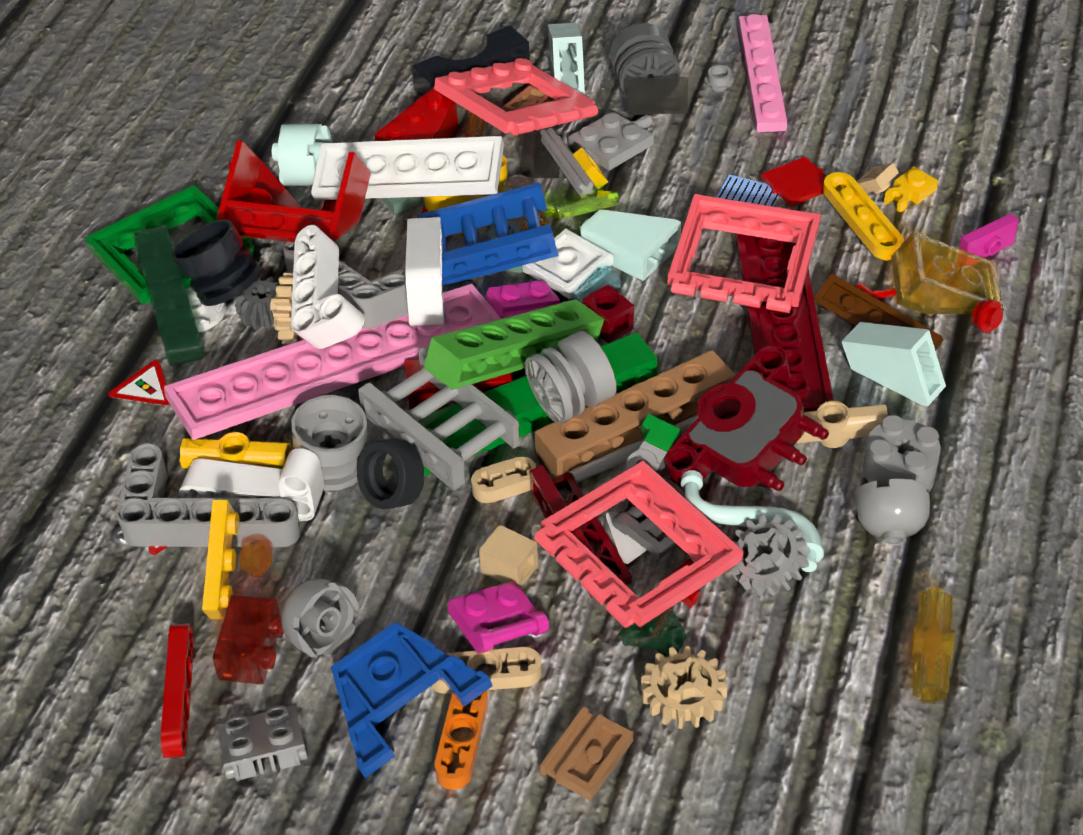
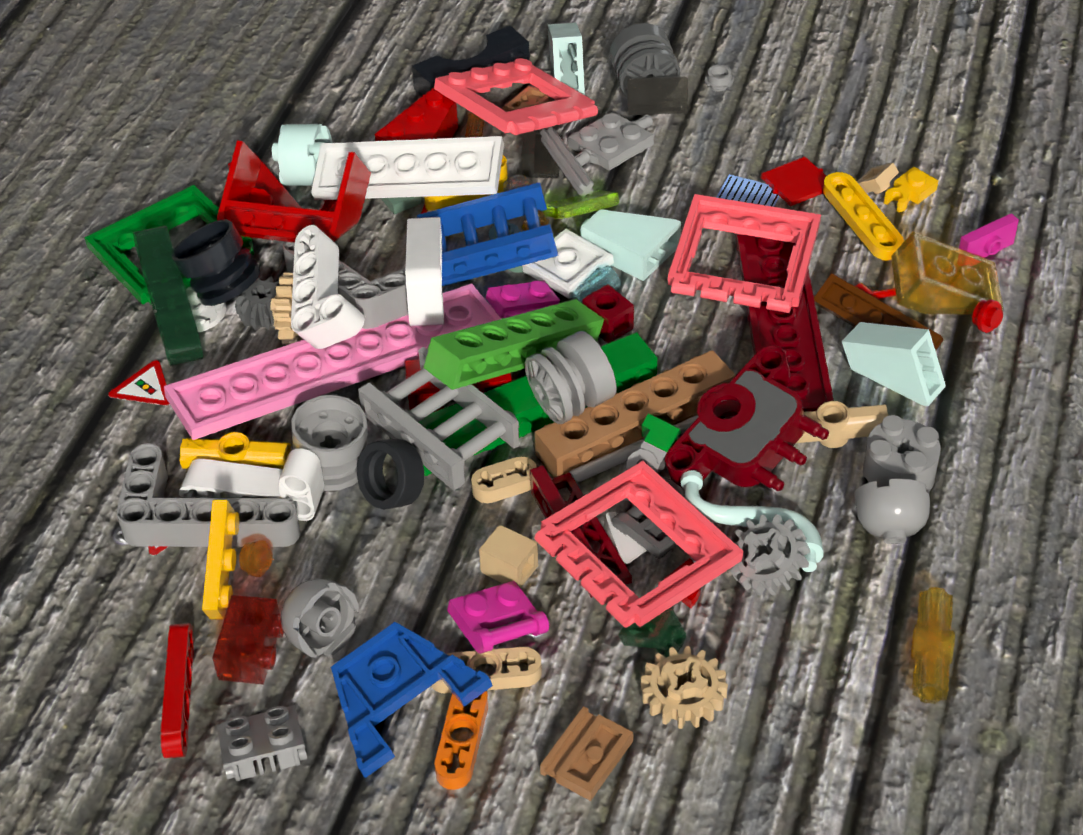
yellow tile [573,147,608,189] -> none
bright pink plate [738,14,787,132] -> none

